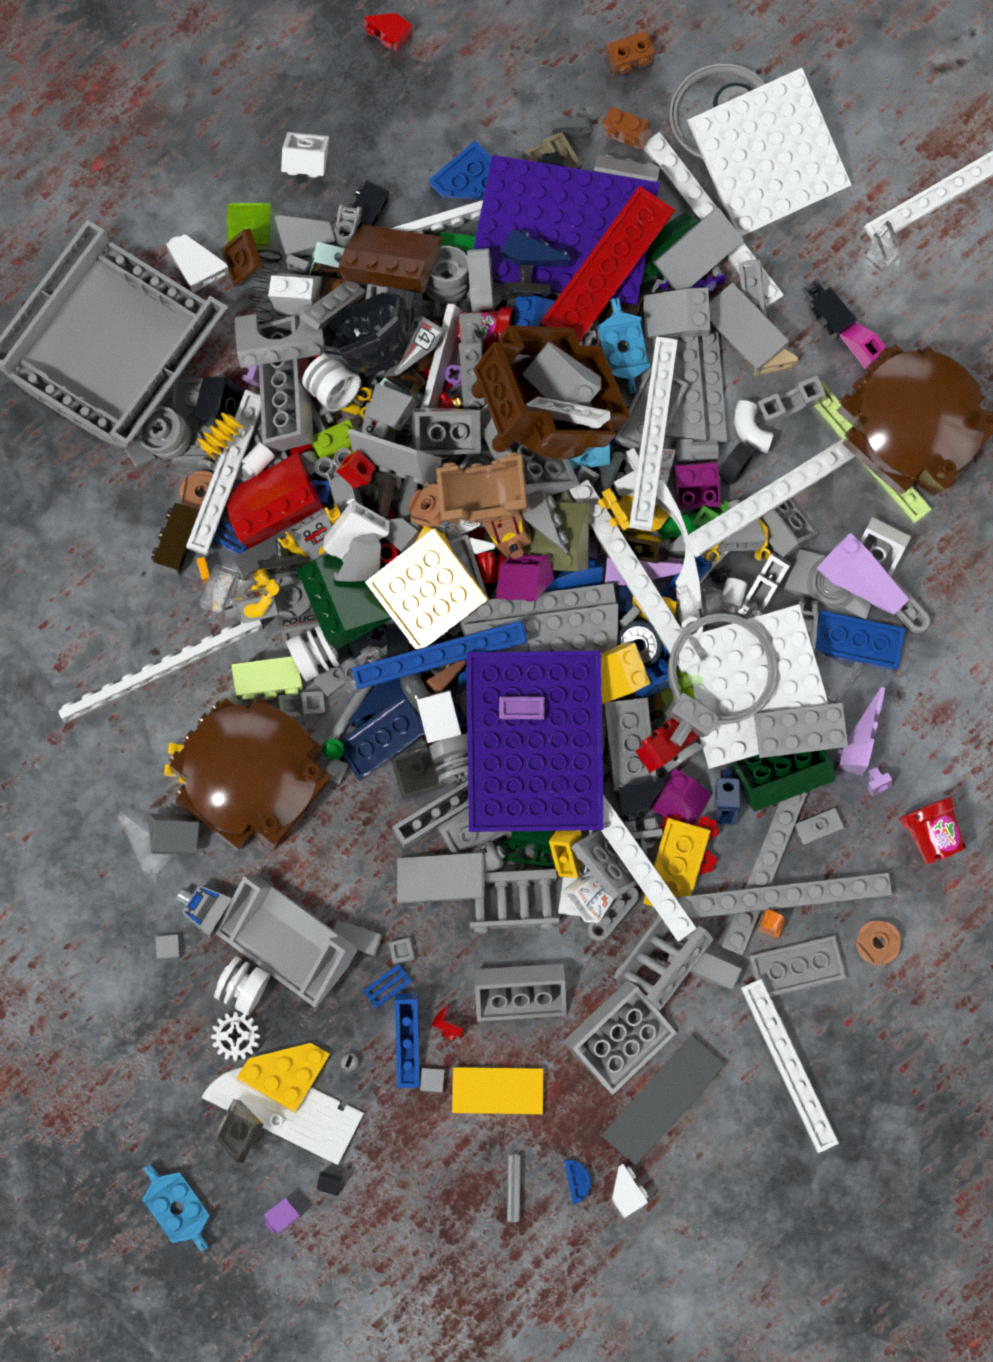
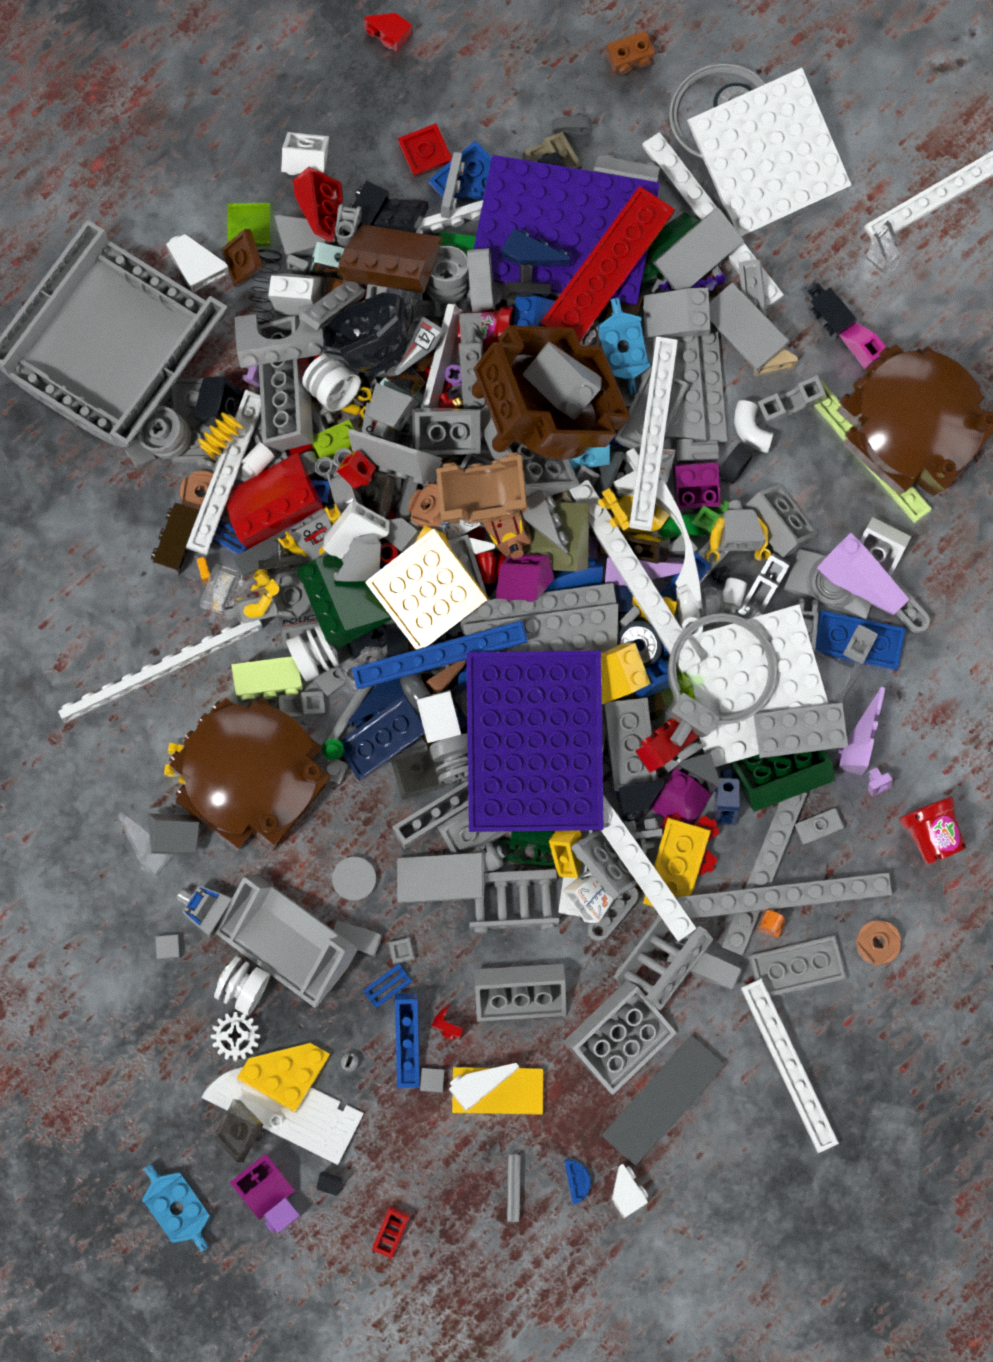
medium lavender tile [499,697,545,720] -> none
white plate [525,397,610,429] -> none
dark orange brick [602,107,652,151] -> none
white plate [683,438,856,558] -> none
none -> magenta slope [230,1154,295,1220]
none -> red wedge [293,166,343,242]
none -> light grey tile [332,857,376,901]
none -> red slope [371,1205,411,1259]
none -> black plate [374,198,429,233]
none -> red plate [397,123,452,178]
none -> light grey plate [441,152,465,218]
none -> white slope [449,1063,519,1112]
none -> dark grey slope [675,753,720,793]
none -> light grey bracket [843,625,878,665]

